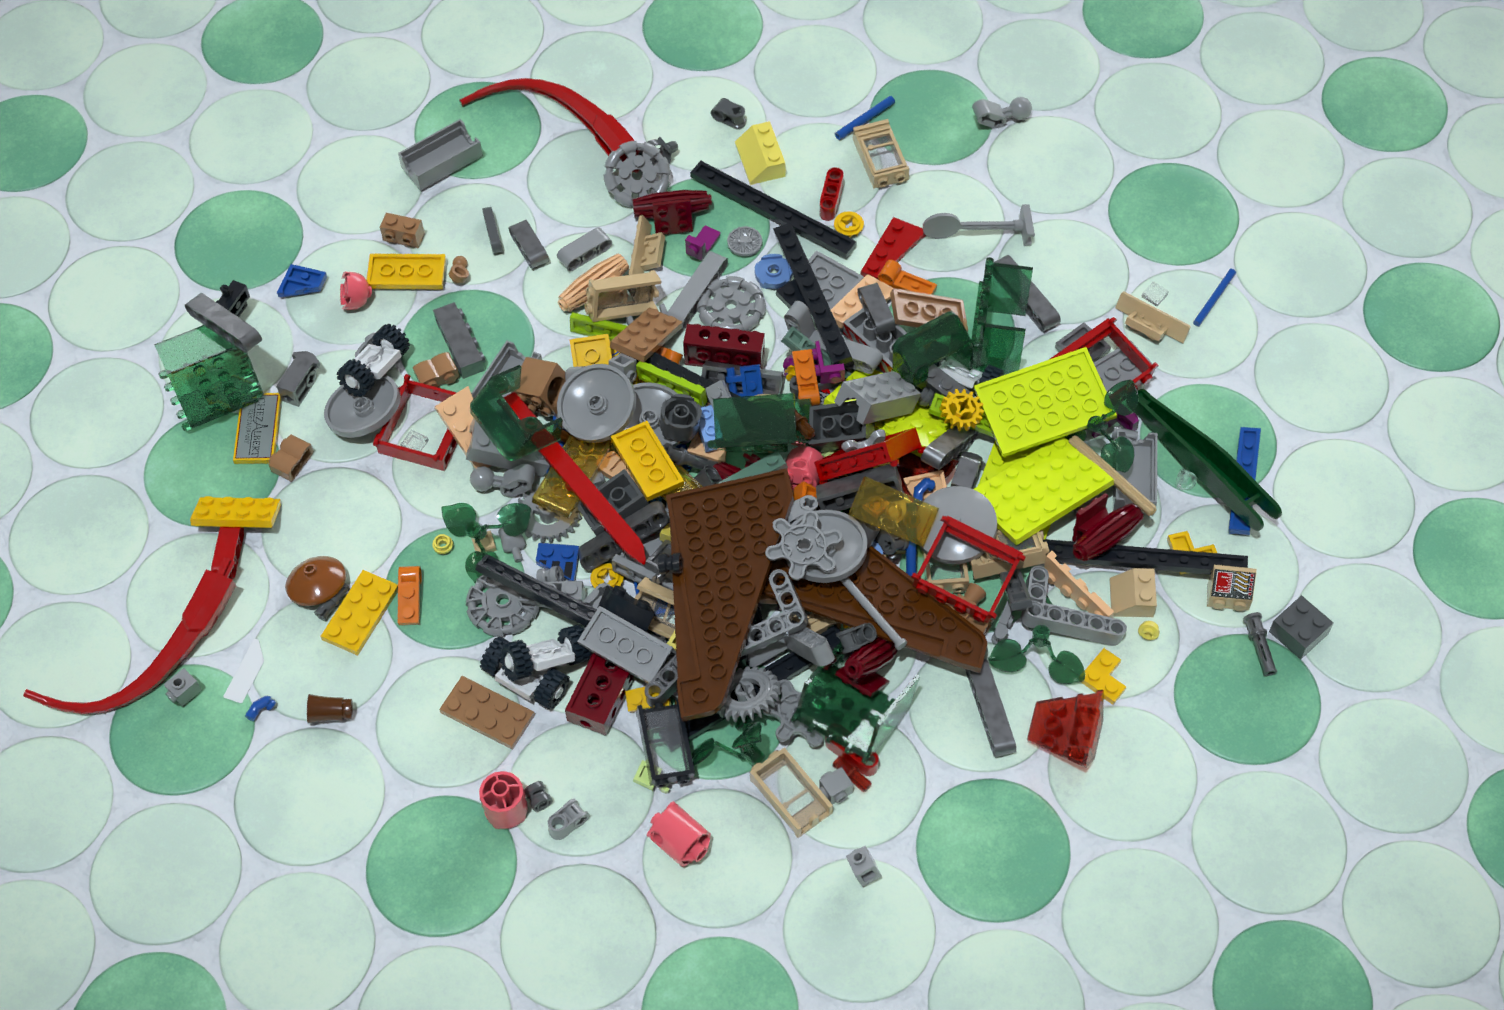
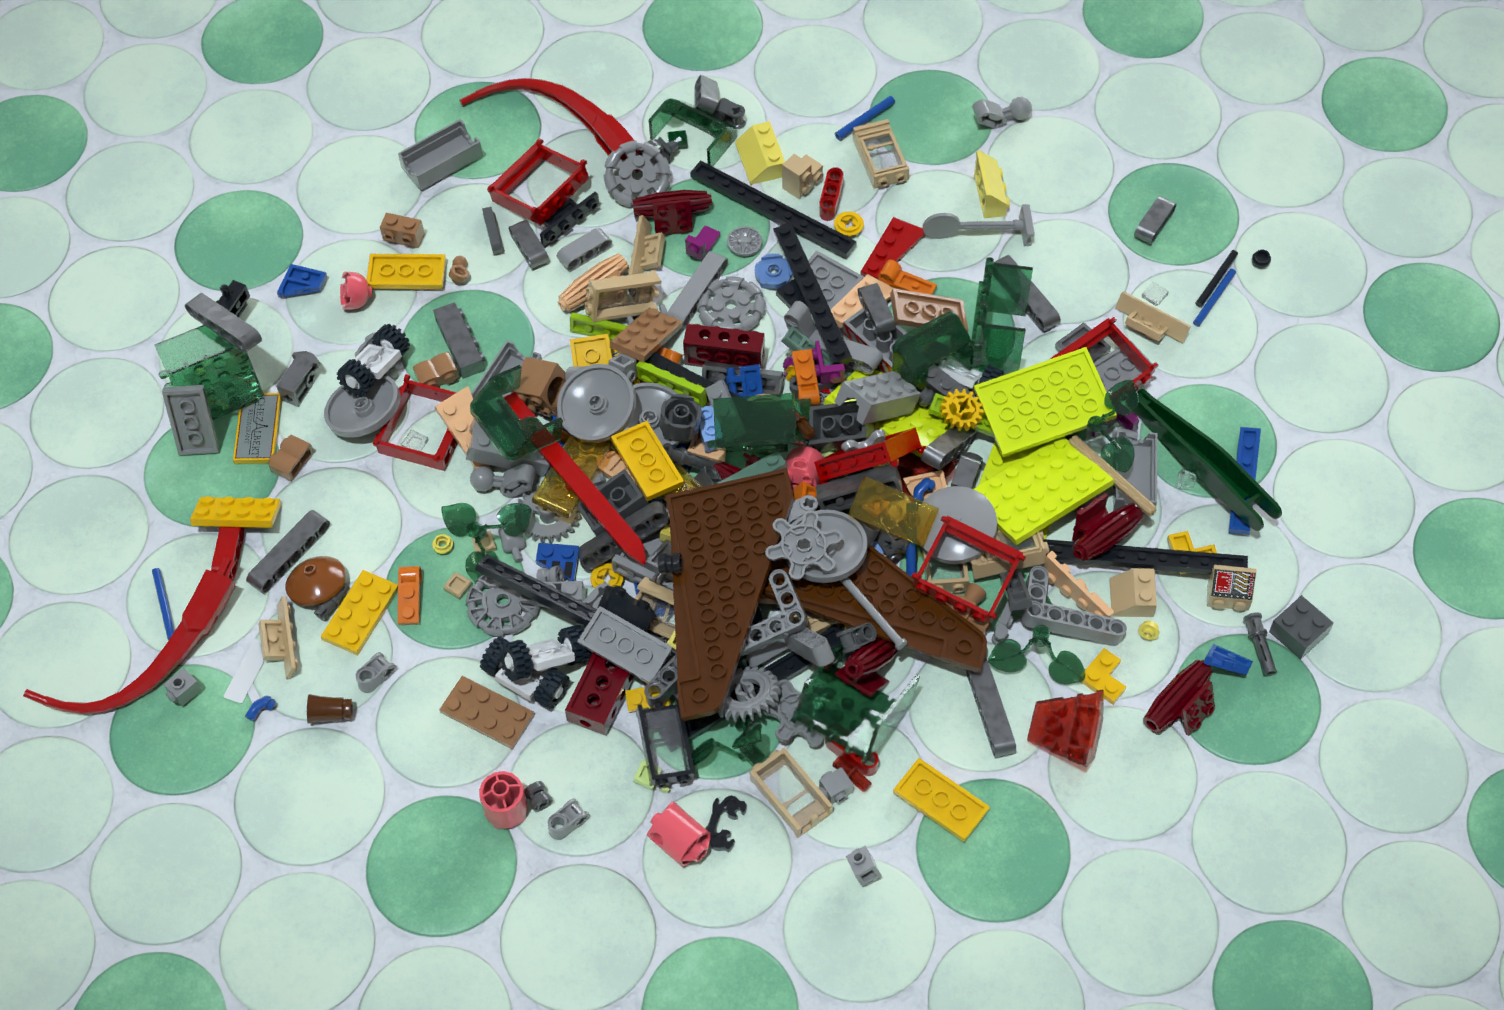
none -> blue bar [152,568,174,641]
none -> light grey plate [162,385,219,455]
none -> flat silver beam [246,510,330,594]
none -> tan bracket [258,596,298,679]
none -> light grey piece [355,652,396,693]
none -> tan tile [443,572,473,600]
none -> red window [487,138,589,226]
none -> black bracket [540,192,599,246]
none -> clear green windscreen [648,98,737,166]
none -> dark green tile [668,130,688,149]
none -> flat silver beam [694,75,718,115]
none -> black helmet [705,795,746,852]
none -> tan brick [782,154,823,199]
none -> yellow plate [893,758,990,843]
none -> light yellow slope [974,151,1010,218]
none -> flat silver beam [1134,196,1177,244]
none -> dark red plate [1143,660,1215,736]
none -> black bar [1195,250,1238,307]
none -> blue wing [1203,644,1253,675]
none -> black plate [1252,249,1271,268]

